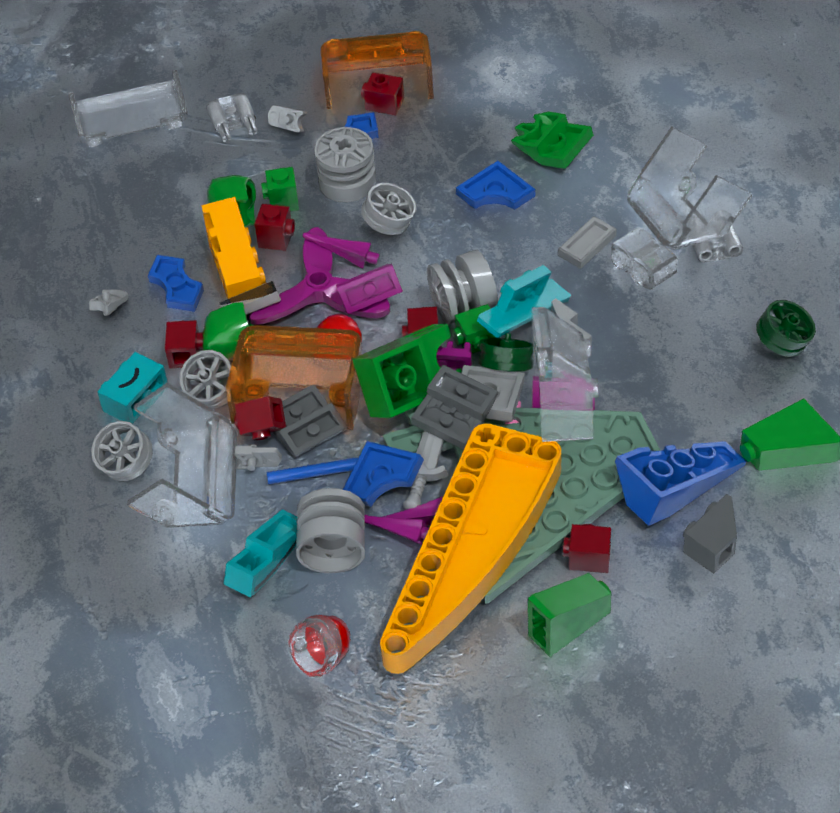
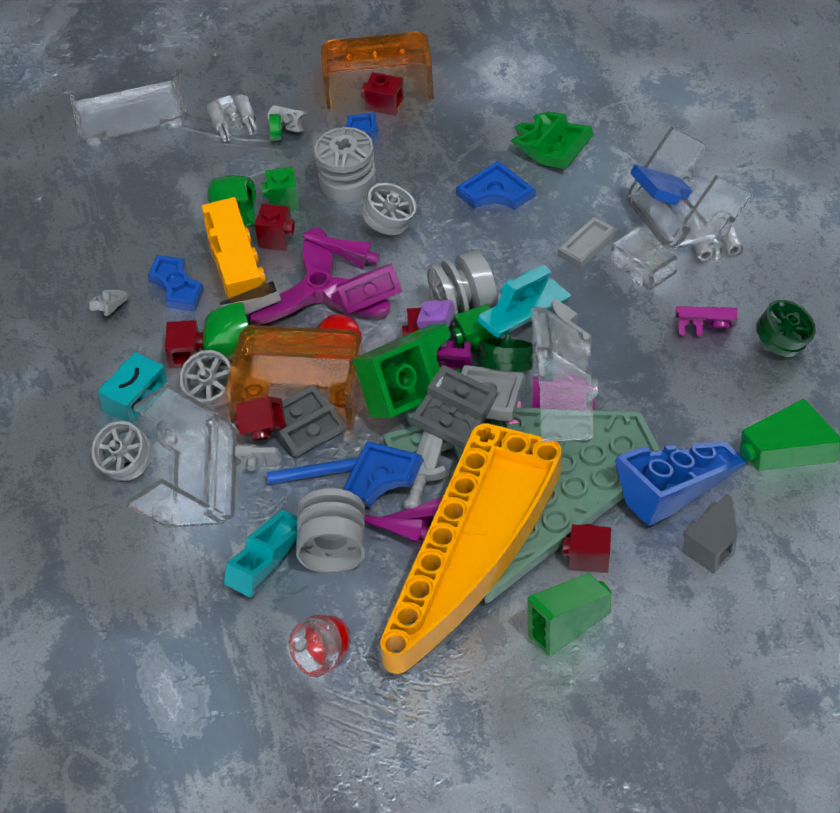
none -> green tile [269,114,282,141]
none -> medium lavender plate [417,300,455,329]
none -> blue tile [630,164,693,205]
none -> magenta plate [675,306,738,337]

